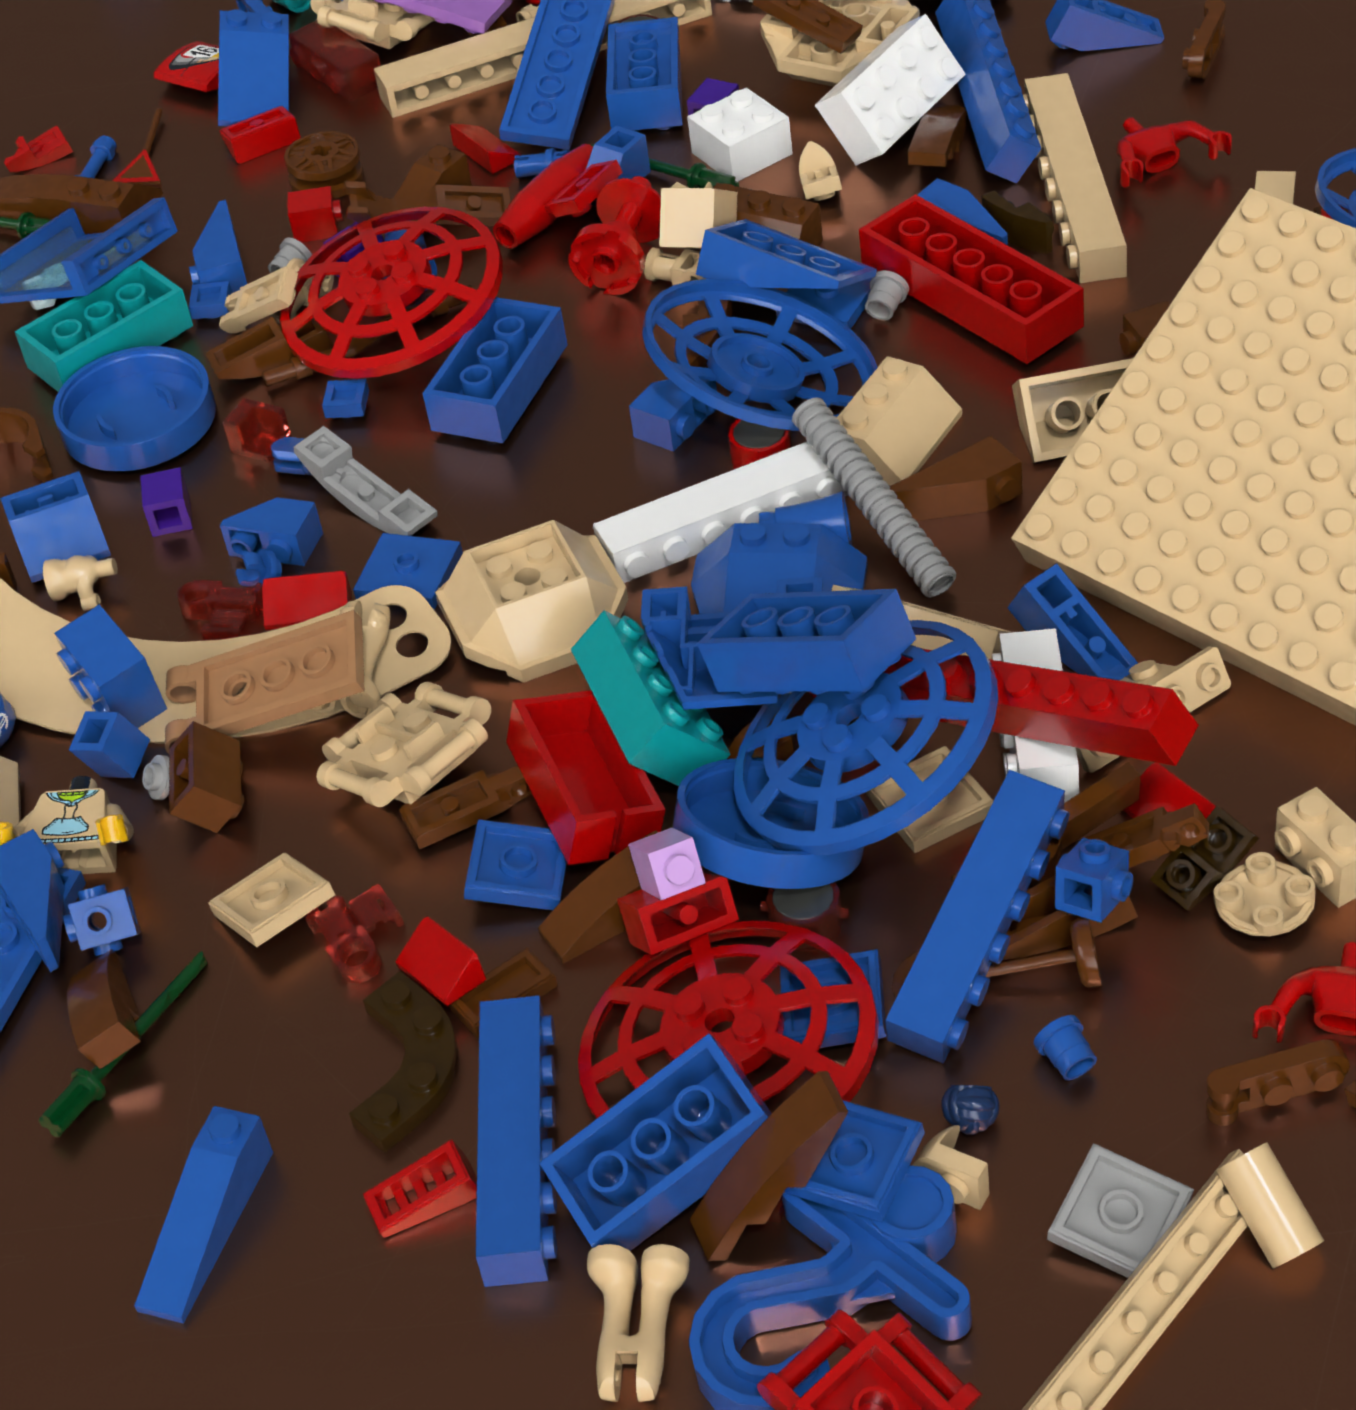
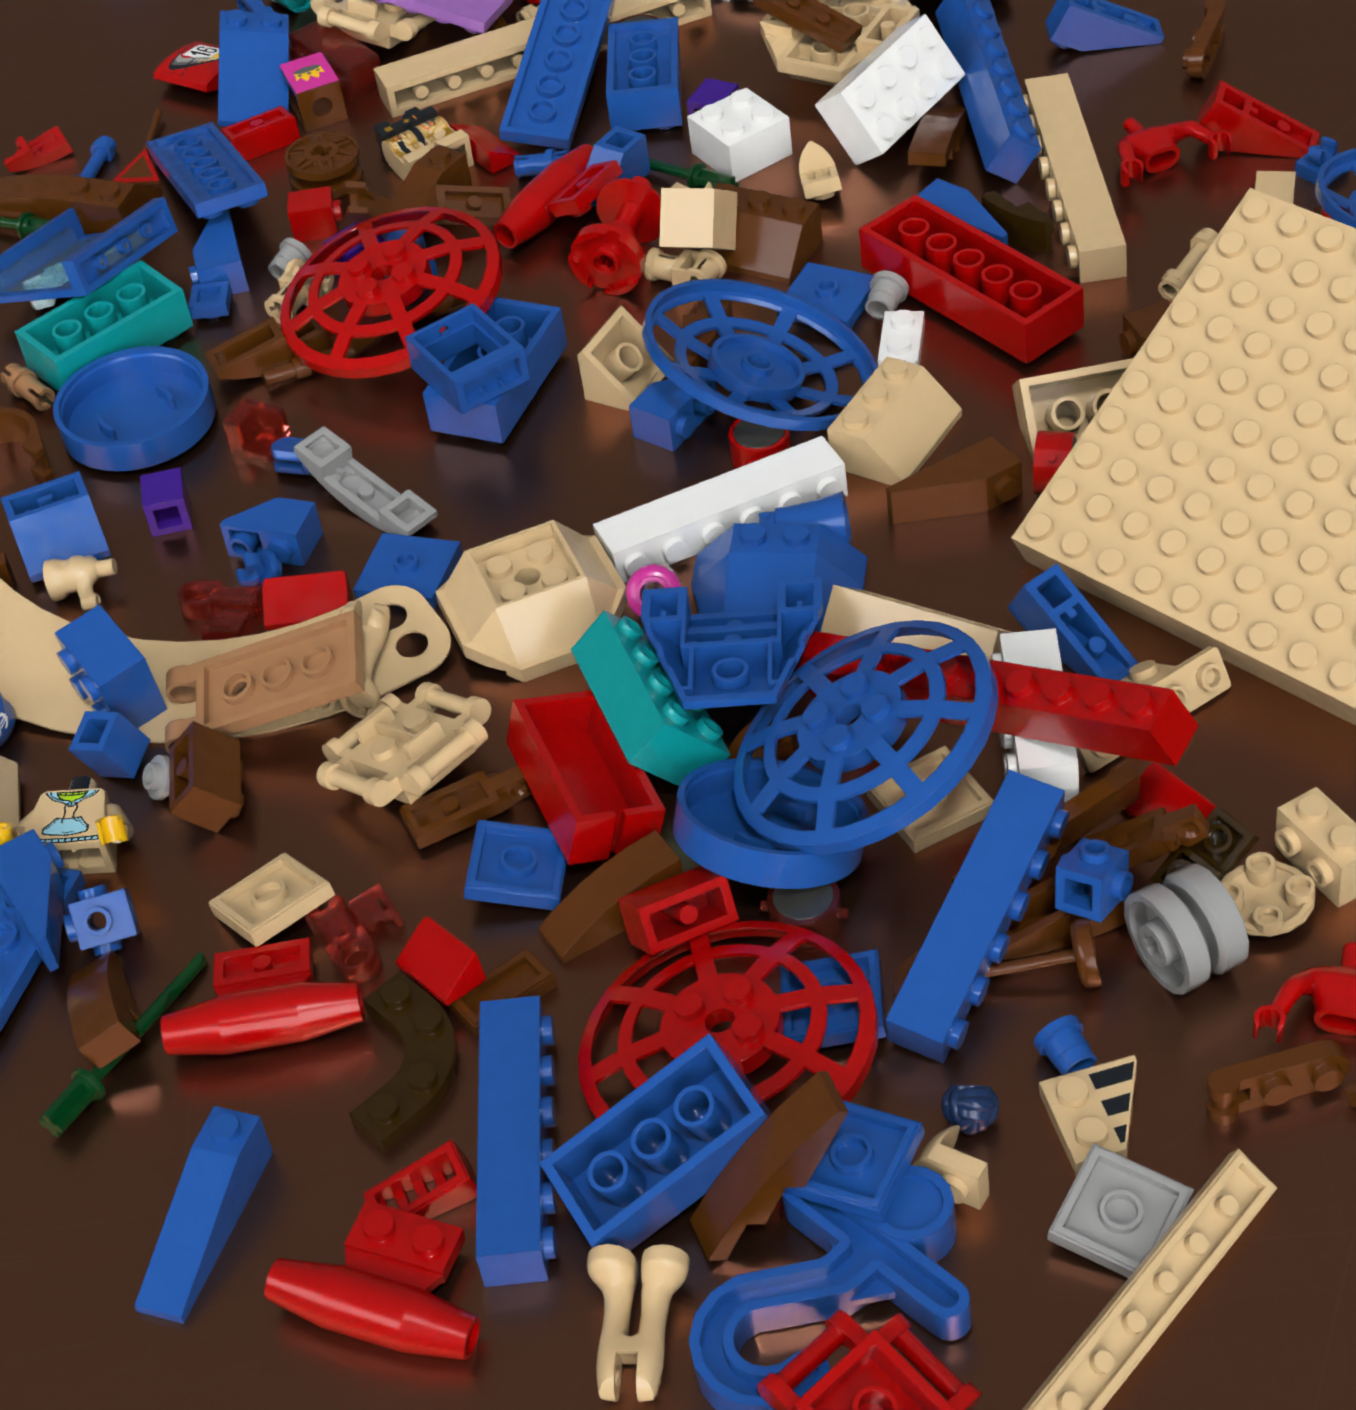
tan hinge [219,266,298,334] -> none
blue plate [322,379,369,418] -> none
lavender brick [628,827,706,900] -> none
blue slope [696,219,877,289] -> none
blue brick [697,589,916,695] -> none
light grey piece [792,397,957,597] -> none
tan brick [1216,1142,1325,1269] -> none
none -> medium nougat pin [1,363,55,411]
none -> blue plate [146,122,268,219]
none -> red plate [160,937,365,1055]
none -> red plate [264,1200,481,1360]
none -> piece [280,52,348,133]
none -> hips [374,106,474,181]
none -> blue window [405,303,530,415]
none -> tan slope [577,305,676,411]
none -> dark pink head [625,563,683,617]
none -> white hinge [878,310,925,366]
none -> red piece [1033,430,1077,494]
none -> tan wing [1039,1055,1137,1176]
none -> light grey wheel [1124,864,1249,995]
none -> tan bar [1158,228,1218,301]
none -> red slope [1196,80,1320,158]
none -> blue tile [1295,136,1347,187]

